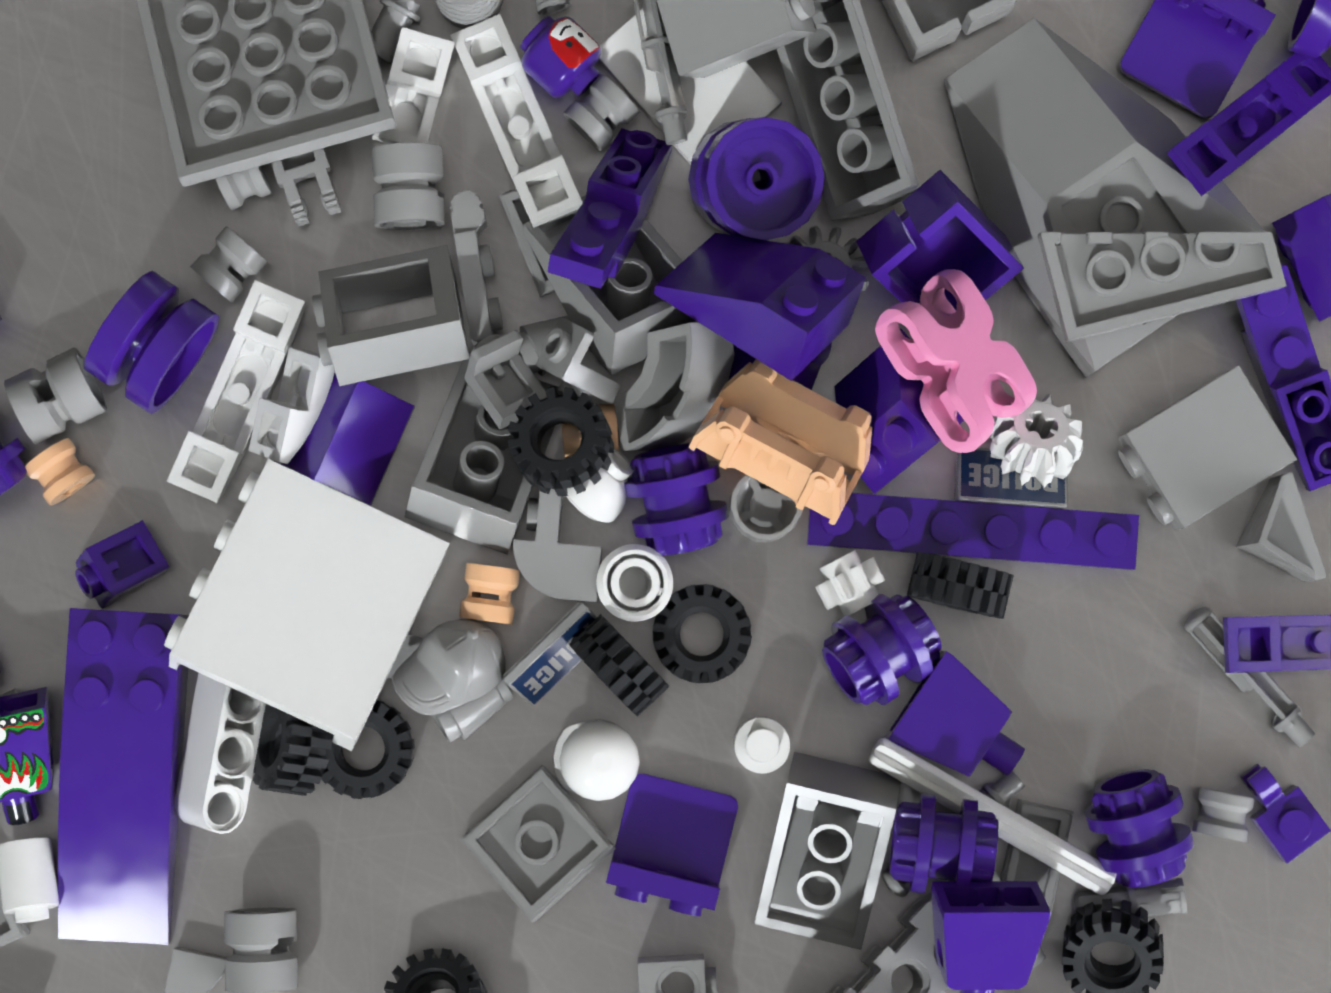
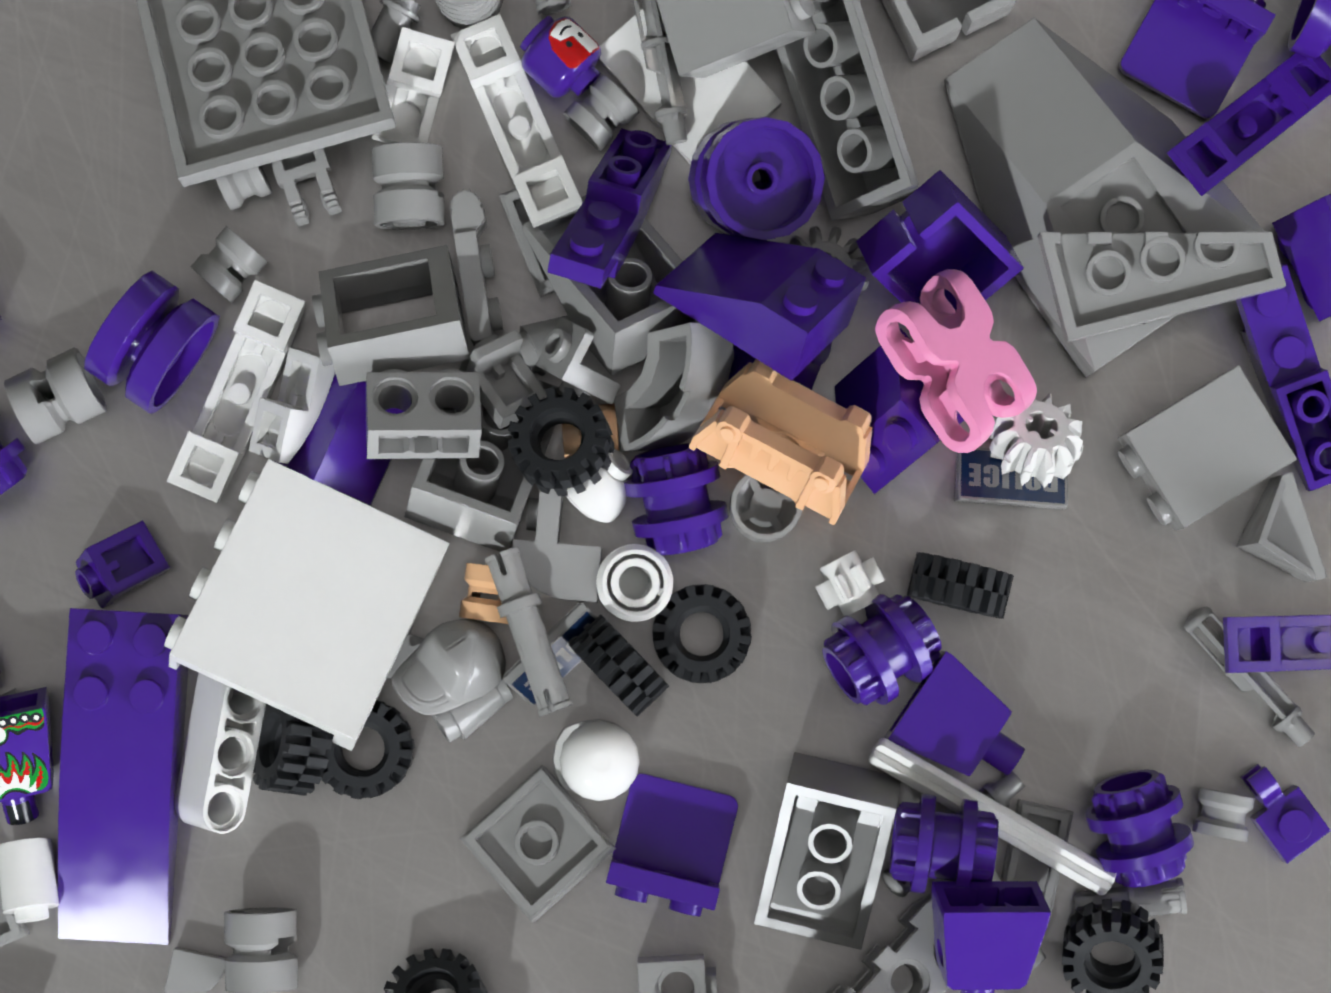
light nougat wheel [25,438,95,505] -> none
white brick [733,716,790,774] -> none
dark purple plate [807,493,1139,570] -> none
none -> light grey brick [366,369,482,459]
none -> light grey pin [484,547,573,717]

